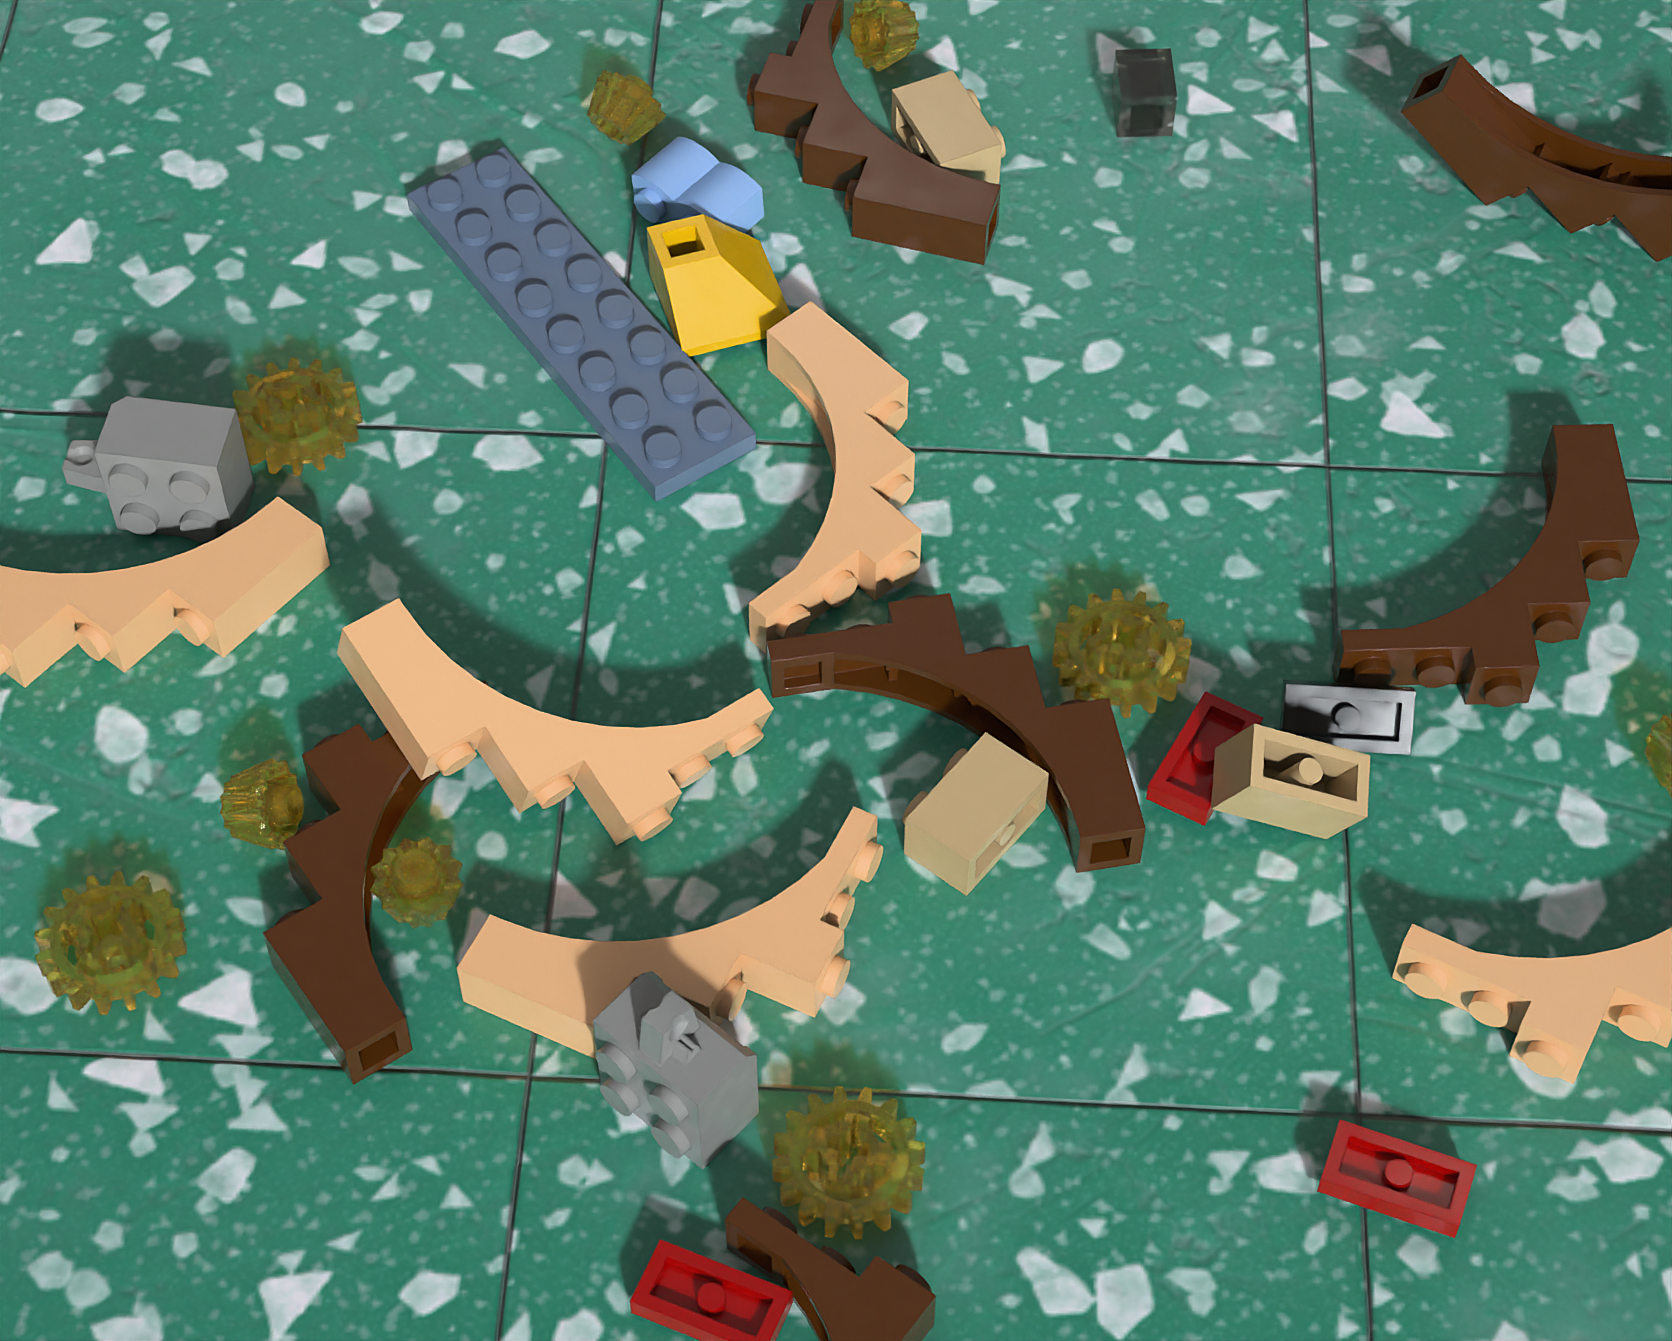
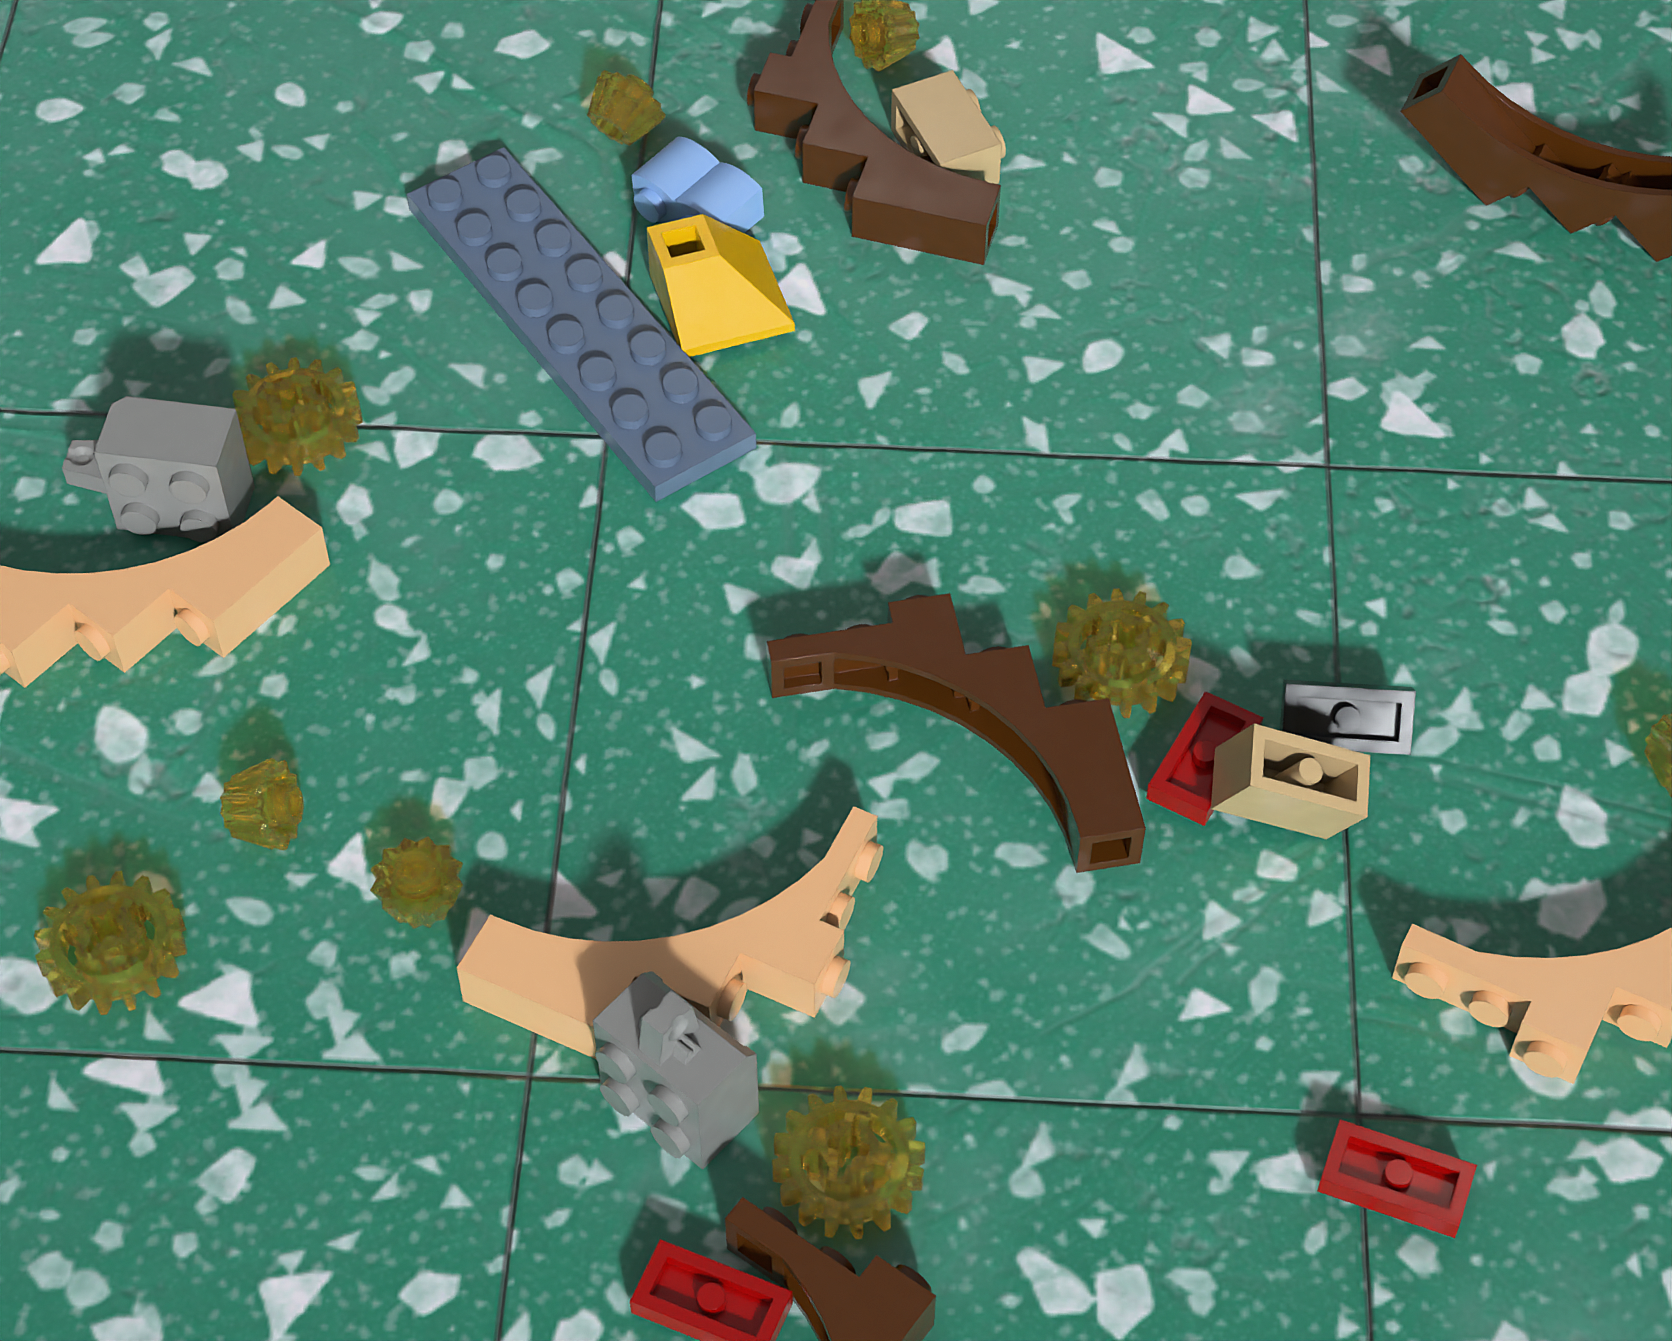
reddish brown arch [263,680,490,1085] -> none
light nougat arch [337,598,774,845] -> none
light nougat arch [748,301,922,655] -> none
tan brick [902,732,1049,896] -> none
clear smoke brick [1111,48,1177,137] -> none
reddish brown arch [1332,424,1640,707] -> none

